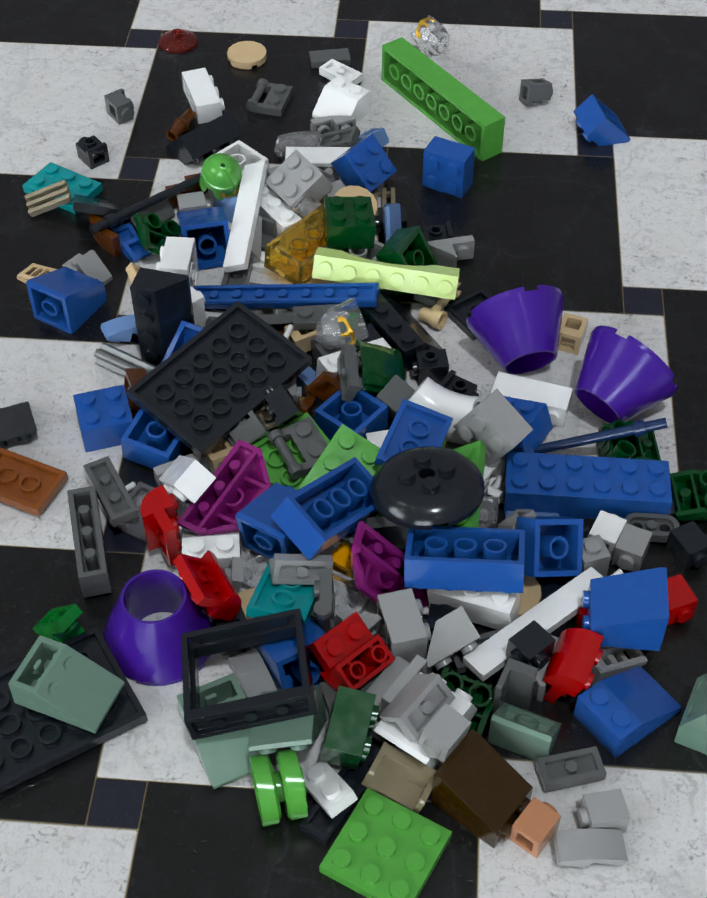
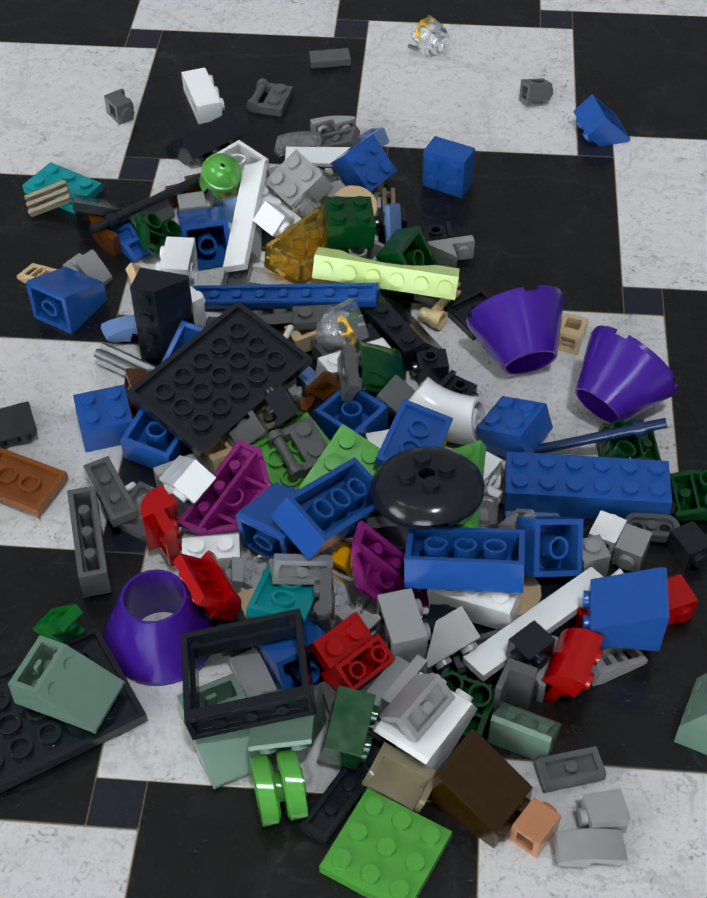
black brick [76,135,110,170] -> none
clear red dish [158,29,198,53] -> none
reddish brown axle [166,109,196,142] -> none
tan tile [227,41,267,70] -> none
white plate [303,761,358,819] -> none
white slope [312,77,370,123] -> none
white plate [319,59,363,85] -> none
bright green brick [382,37,505,161] -> none
light grey brick [418,703,472,763] -> none
light grey brick [453,389,533,467] -> none
white brick [491,372,573,427] -> none
blue slope [573,666,682,759] -> none
none -> white brick [252,201,295,239]

